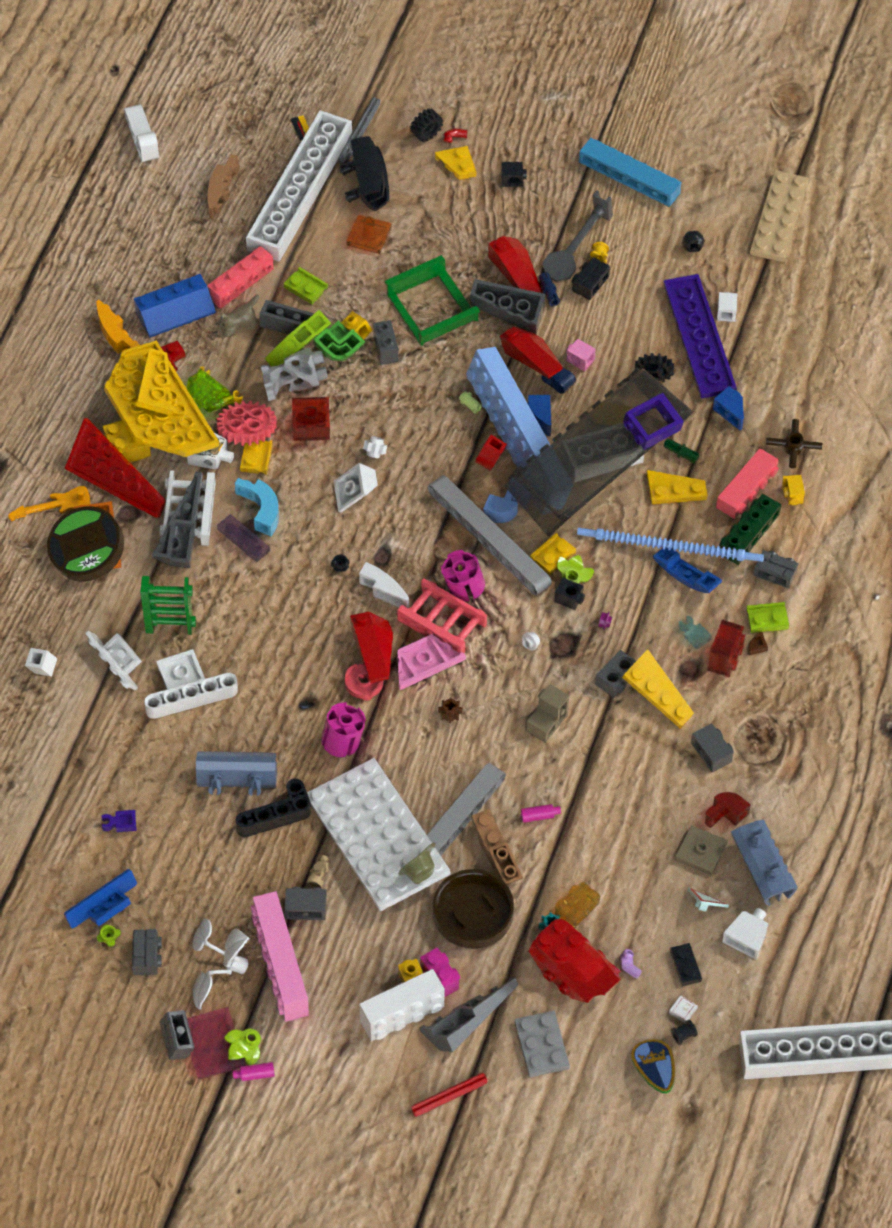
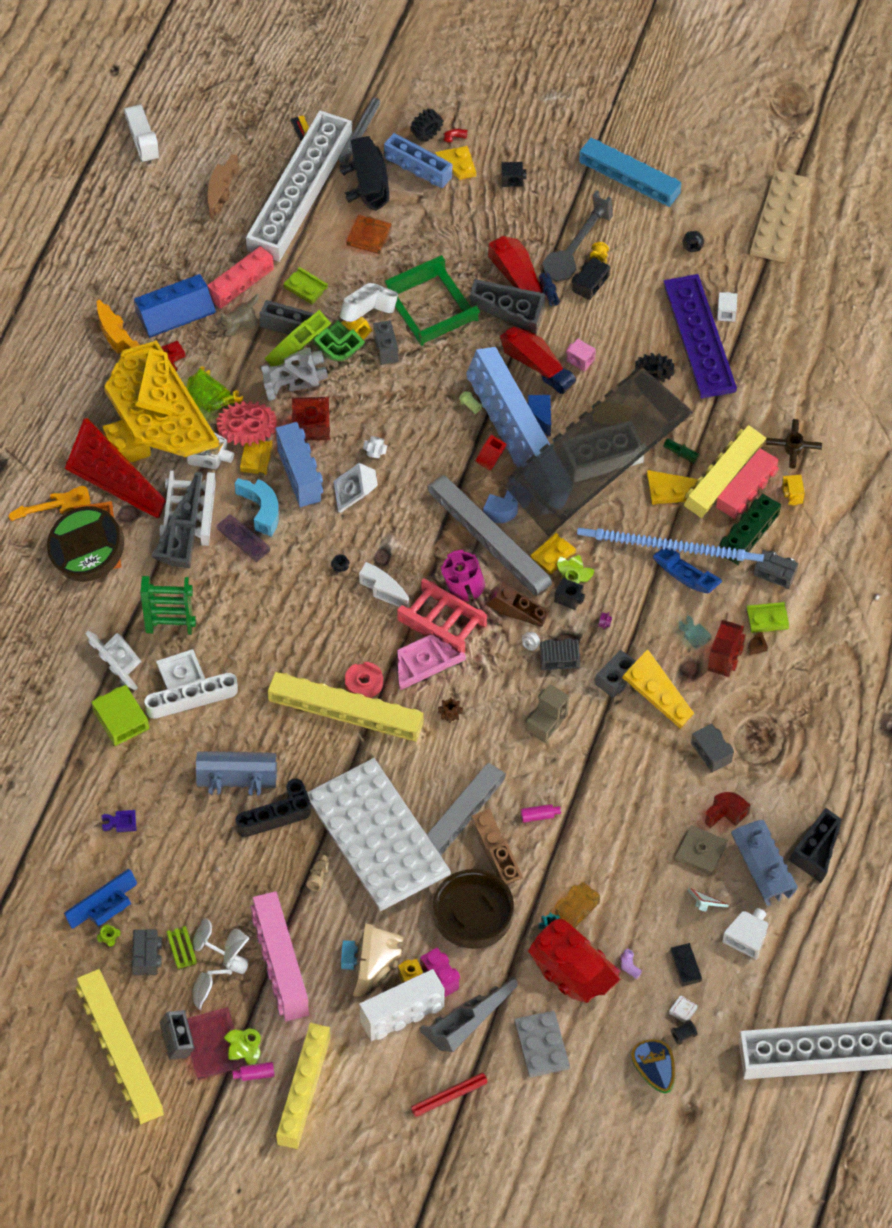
white brick [25,648,57,677] -> none
dark grey brick [285,887,327,920] -> none
dark pink cylinder [321,702,366,758] -> none
red wedge [350,611,394,683] -> none
olive piece [398,842,436,884] -> none
dark purple window [623,393,684,450] -> none
blue slope [713,386,744,431] -> none
none -> light yellow brick [75,969,164,1125]
none -> lime brick [91,685,149,746]
none -> lime tile [166,926,197,969]
none -> light yellow brick [268,672,424,742]
none -> medium blue brick [276,422,323,507]
none -> light yellow brick [276,1023,331,1149]
none -> white beam [340,283,398,321]
none -> medium azure piece [341,941,358,970]
none -> tan piece [352,923,403,997]
none -> medium blue brick [384,133,452,188]
none -> reddish brown slope [486,582,549,627]
none -> dark grey brick [539,639,580,670]
none -> light yellow brick [684,425,766,519]
none -> black wedge [788,808,842,883]

